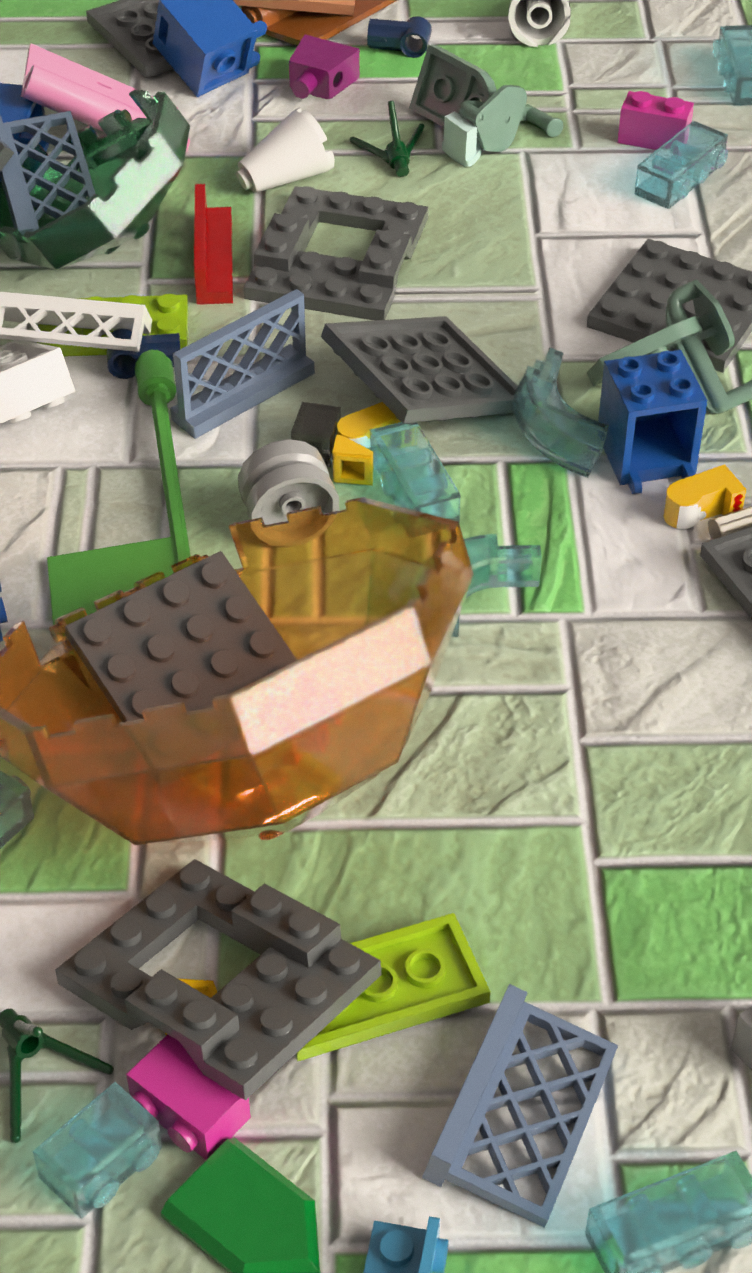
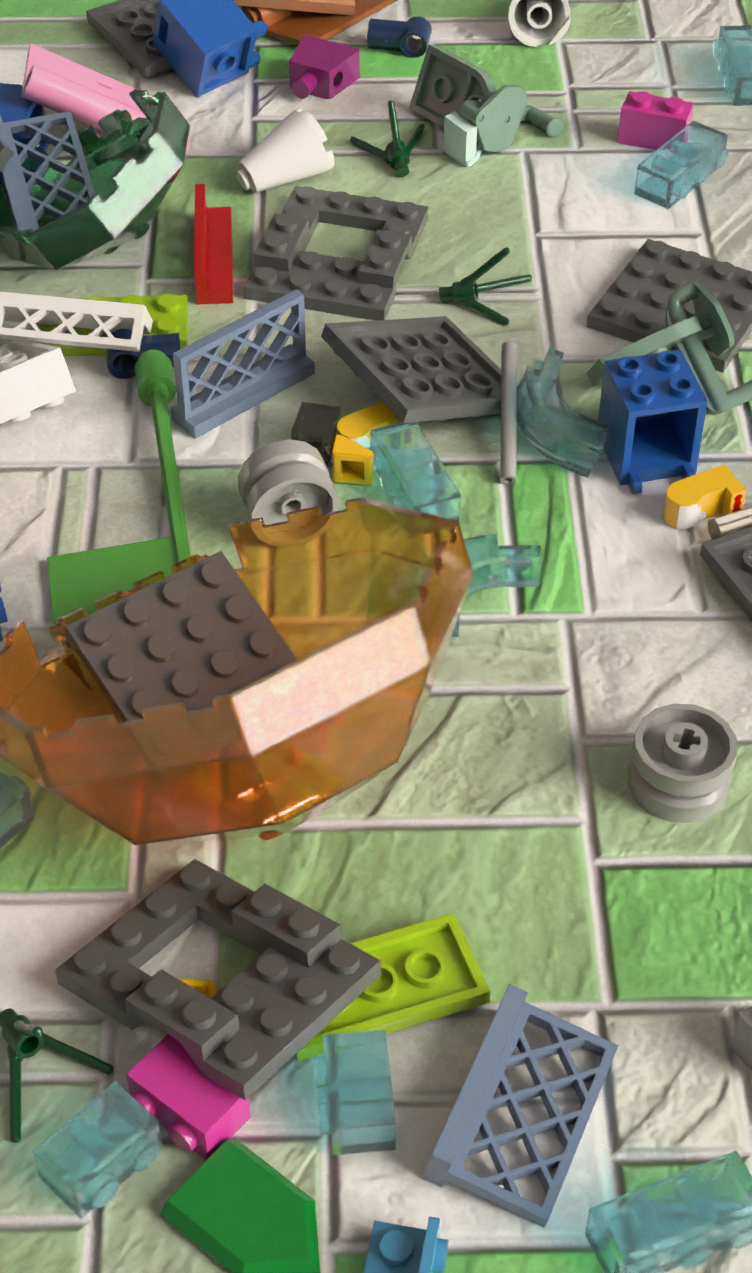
none -> clear light blue brick [314,1030,396,1155]
none -> dark green plant [439,247,532,325]
none -> light grey piece [500,341,517,484]
none -> light grey wheel [629,703,738,823]

